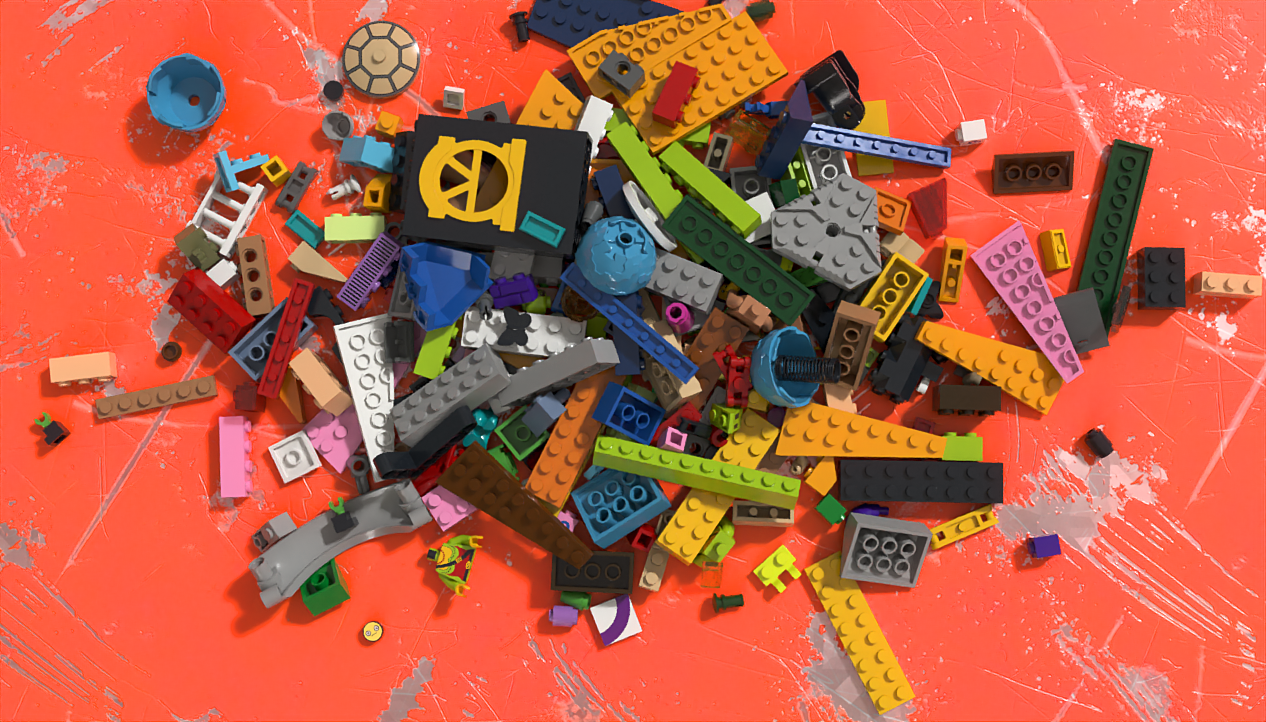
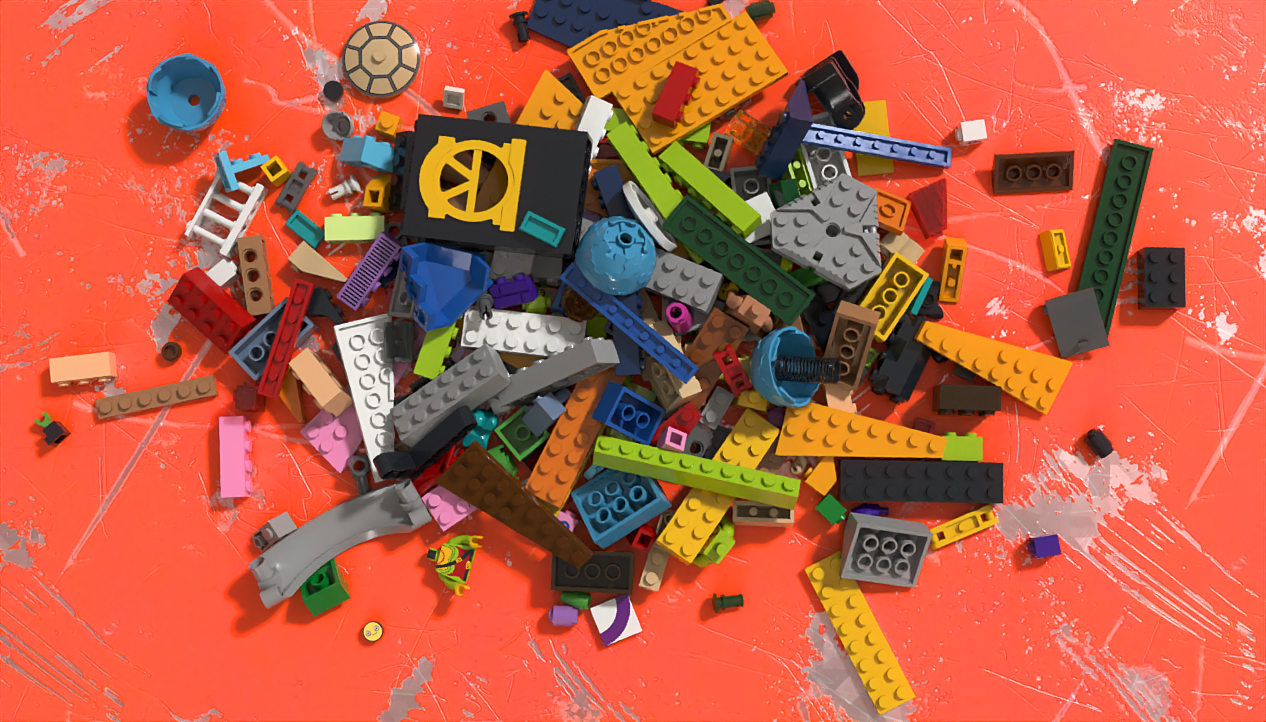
olive brick [173,223,220,271] -> none
white tile [268,430,322,483] -> none
black piece [328,497,359,533] -> none
black animal [497,306,532,346] -> none
dark grey cone [581,201,604,230] -> none
dark grey brick [598,50,645,98] -> none
black piece [676,416,728,447] -> none
tile [700,561,723,588] -> none
lime slope [709,403,743,434] -> none
red plate [725,356,752,408] -> none
blue piece [745,101,789,119] -> none
neon yellow plate [753,545,802,593] -> none
black piece [916,361,944,394] -> none
dark tan arm [962,372,982,386] -> none
bright pink wing [970,220,1084,384] -> none
clear smoke plate [1111,285,1131,333] -> none
light nougat brick [1193,271,1263,299] -> none

